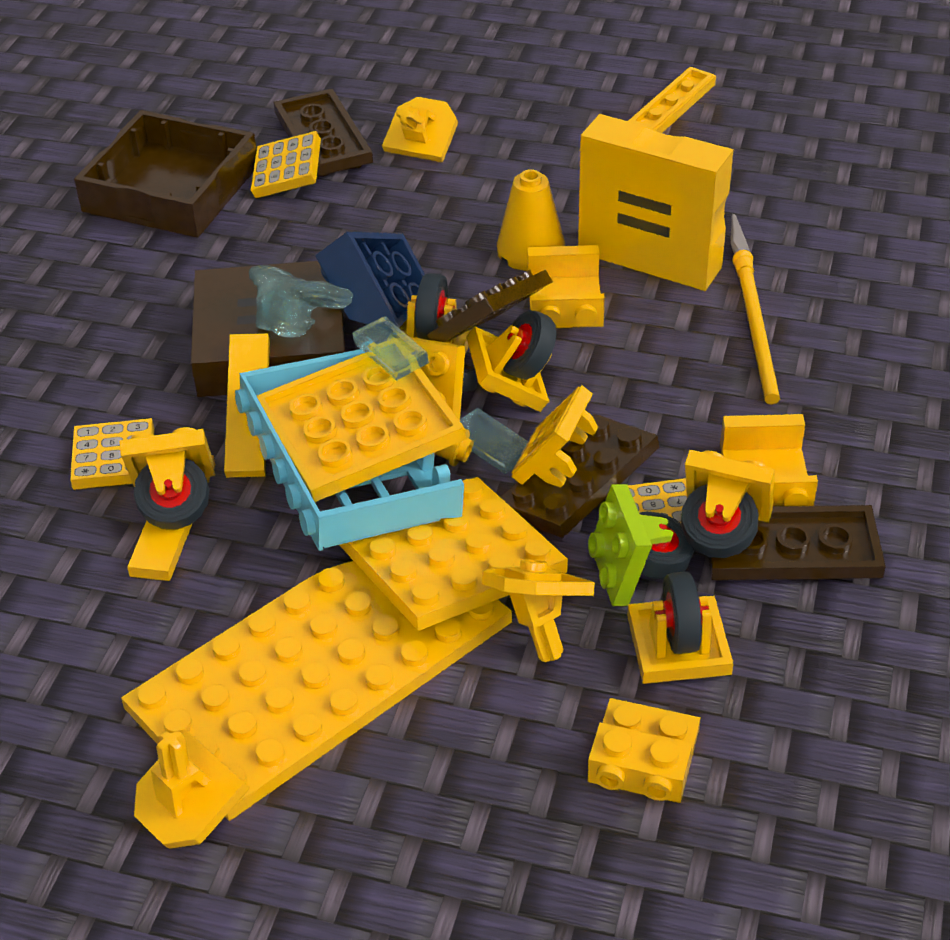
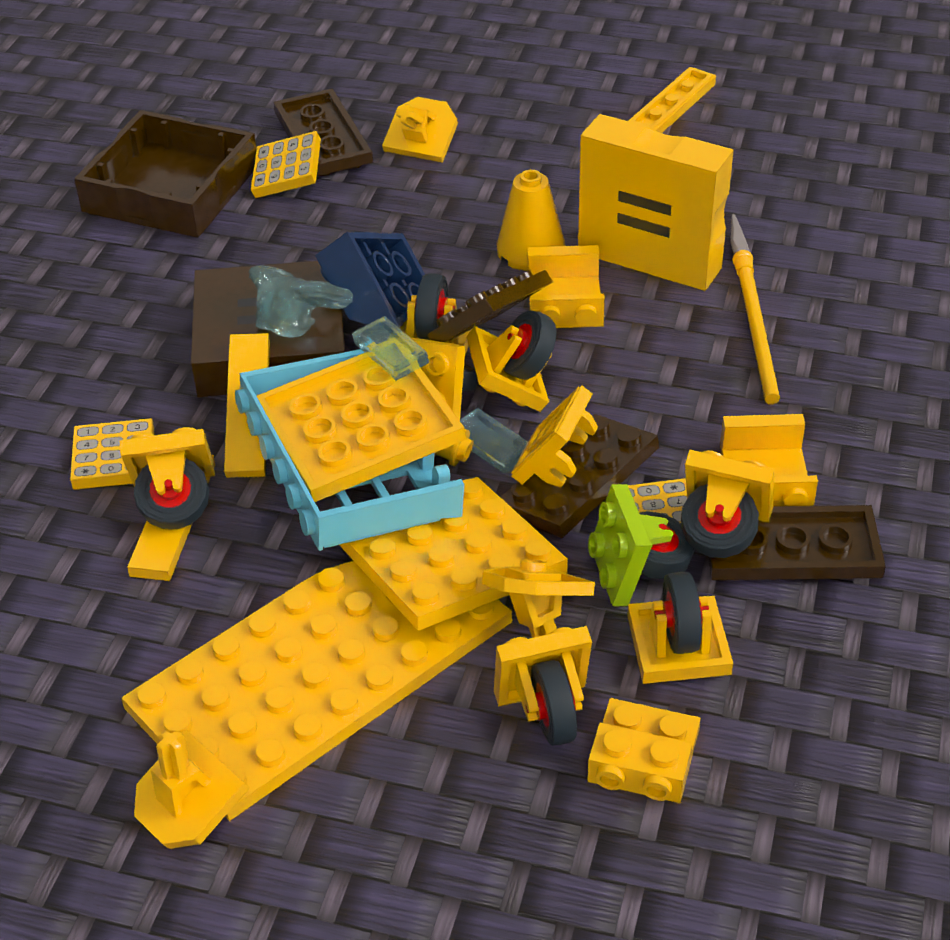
none -> yellow plate [494,626,592,746]

